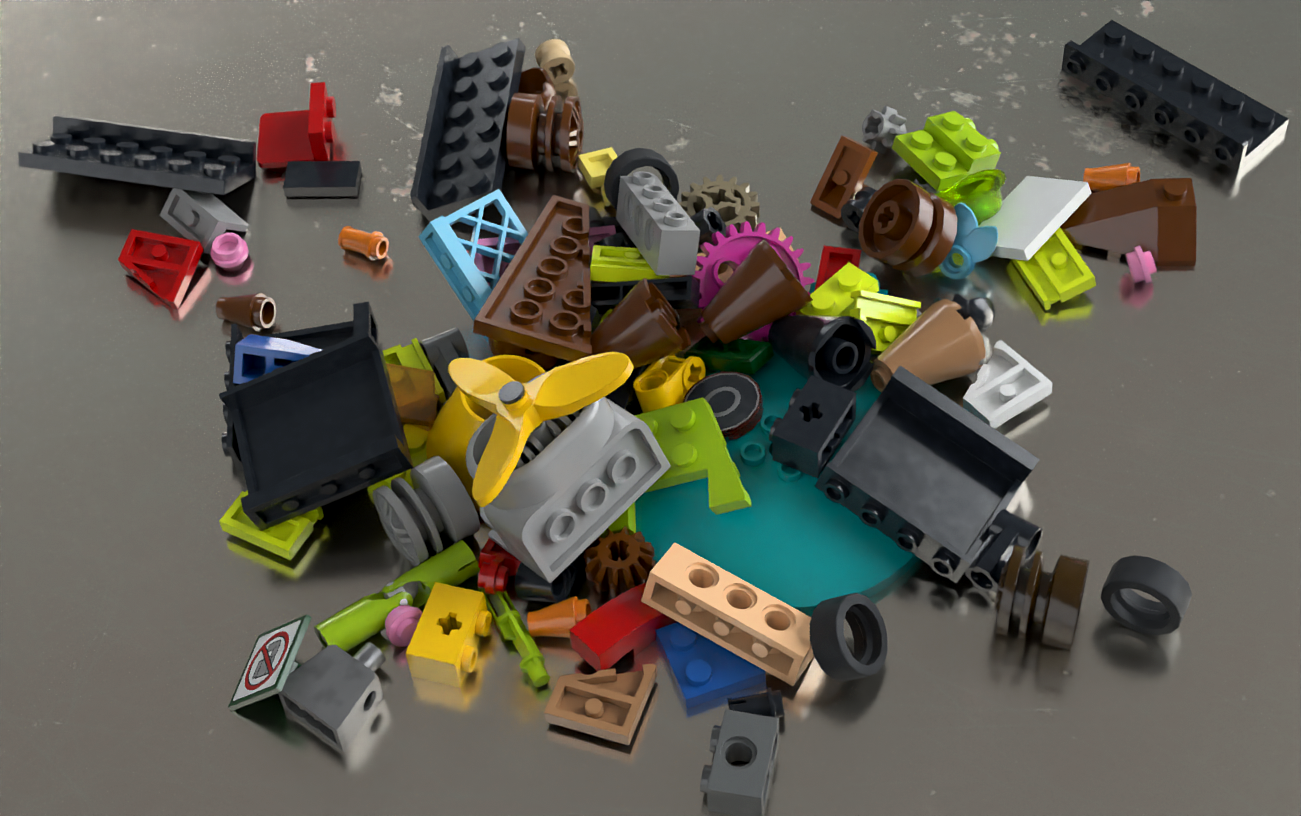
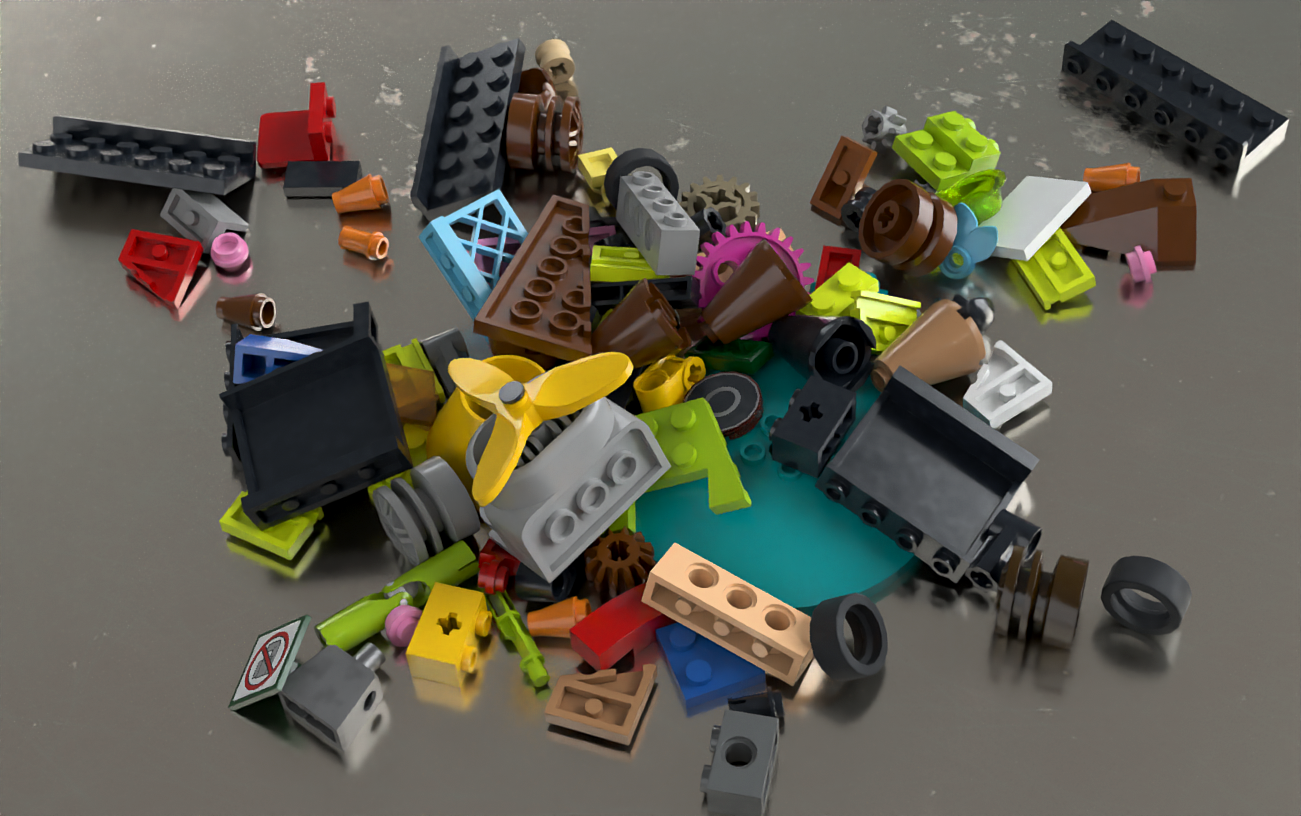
none -> orange cone [332,174,389,214]

